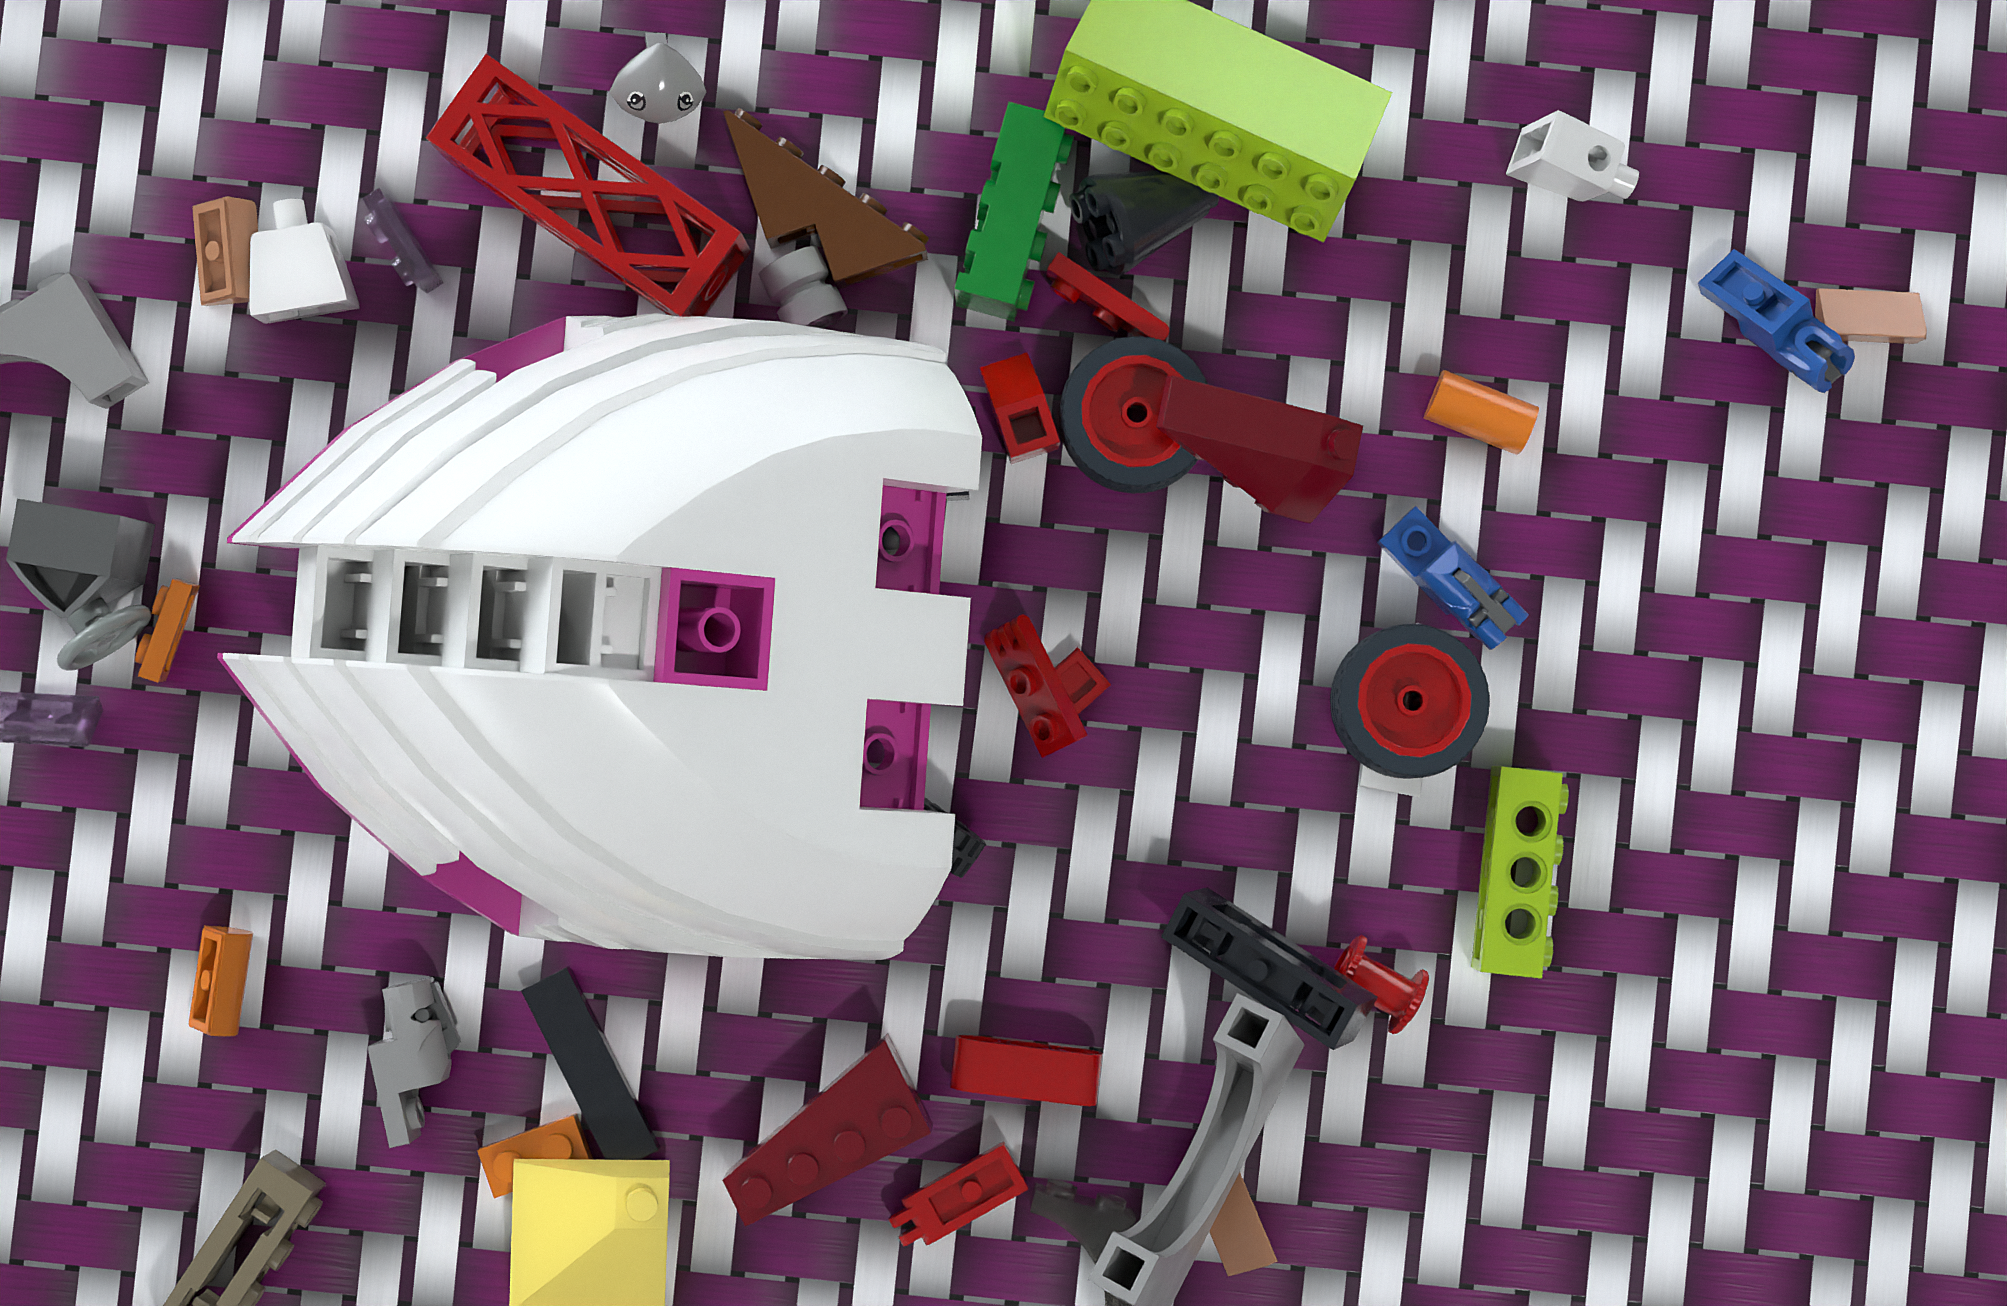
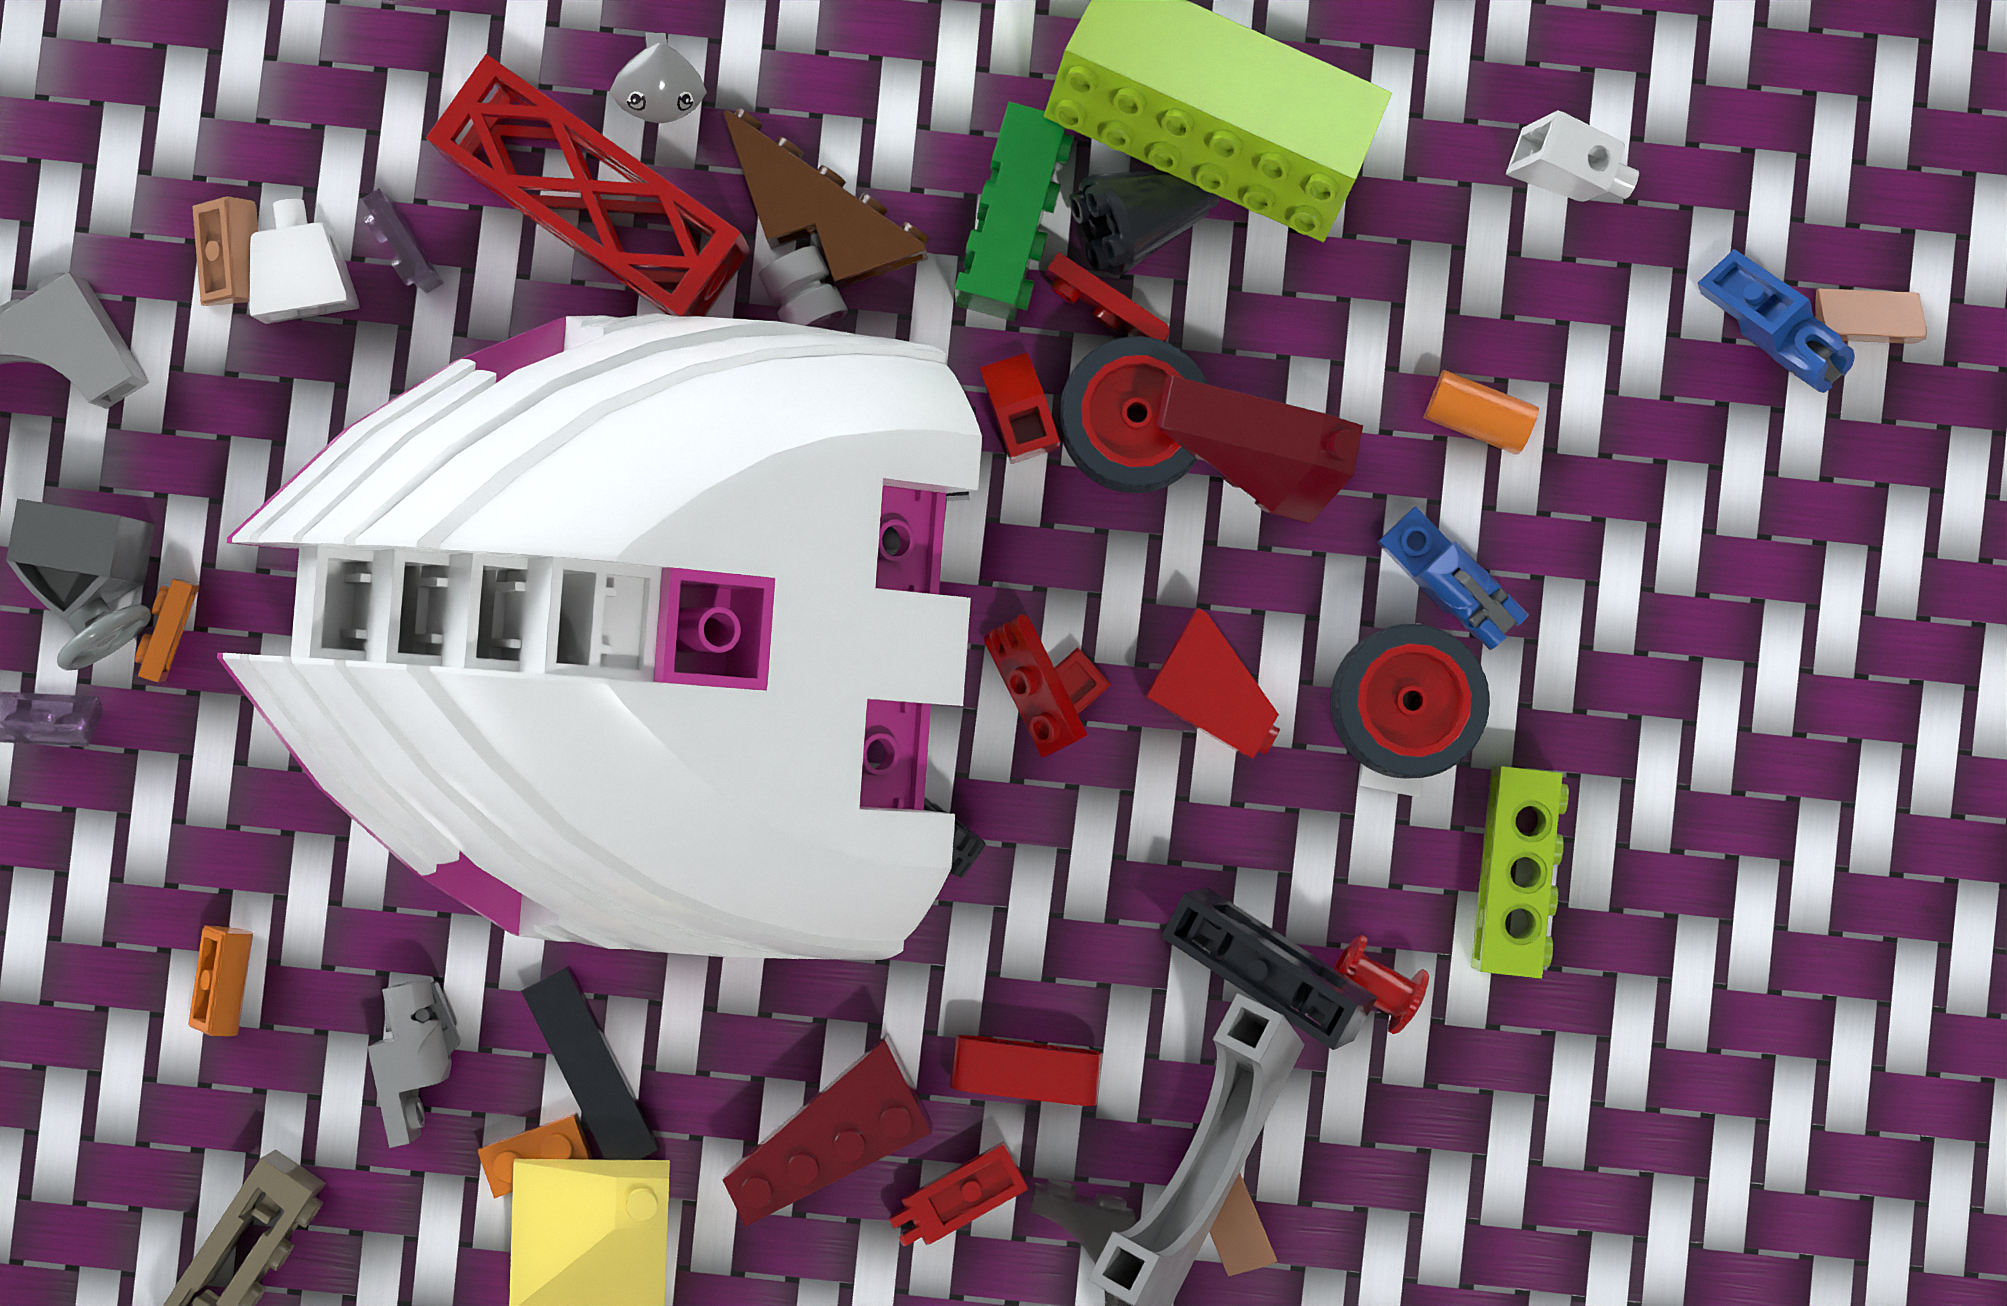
none -> red slope [1144,608,1280,759]

